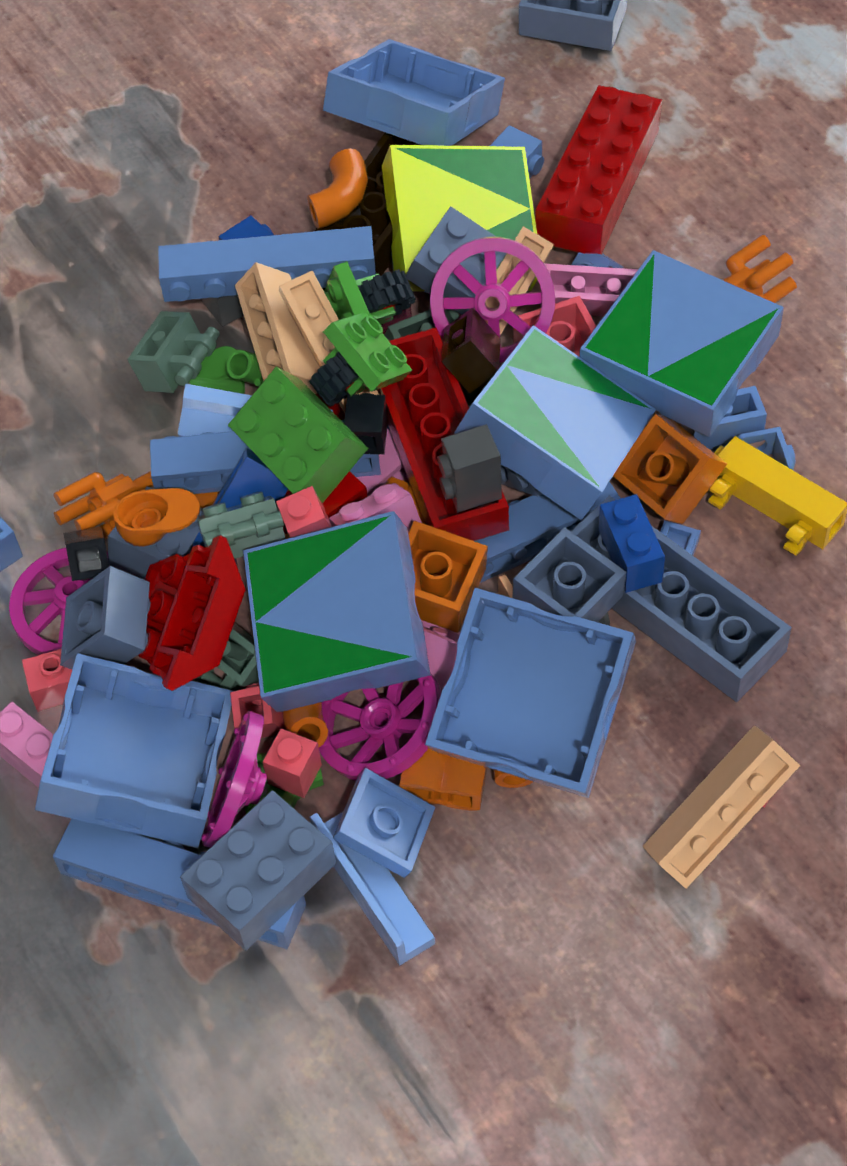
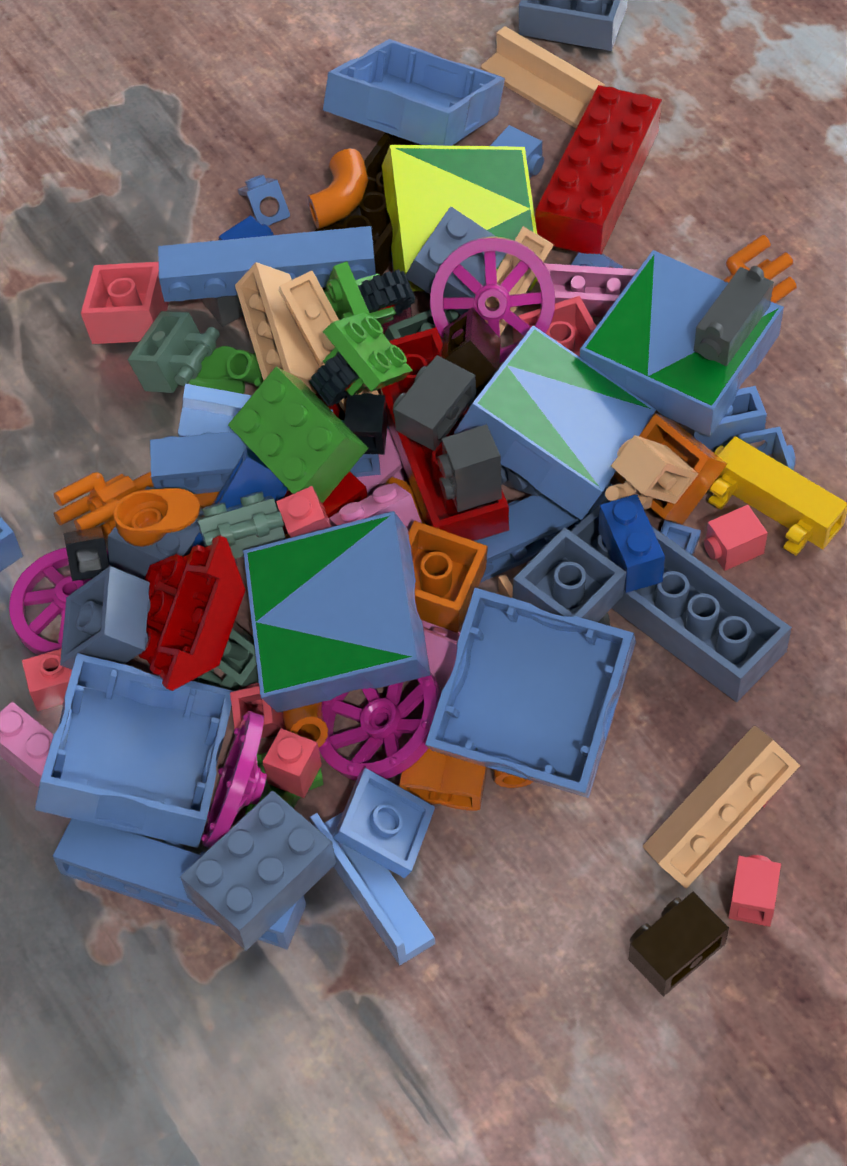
none -> coral brick [81,262,169,344]
none -> medium blue bracket [237,175,290,226]
none -> dark grey brick [393,355,476,451]
none -> light nougat panel [481,26,605,128]
none -> light nougat brick [605,435,698,510]
none -> dark brown brick [628,891,729,997]
none -> dark grey brick [694,266,774,366]
none -> coral brick [704,505,768,571]
none -> coral brick [728,855,781,927]

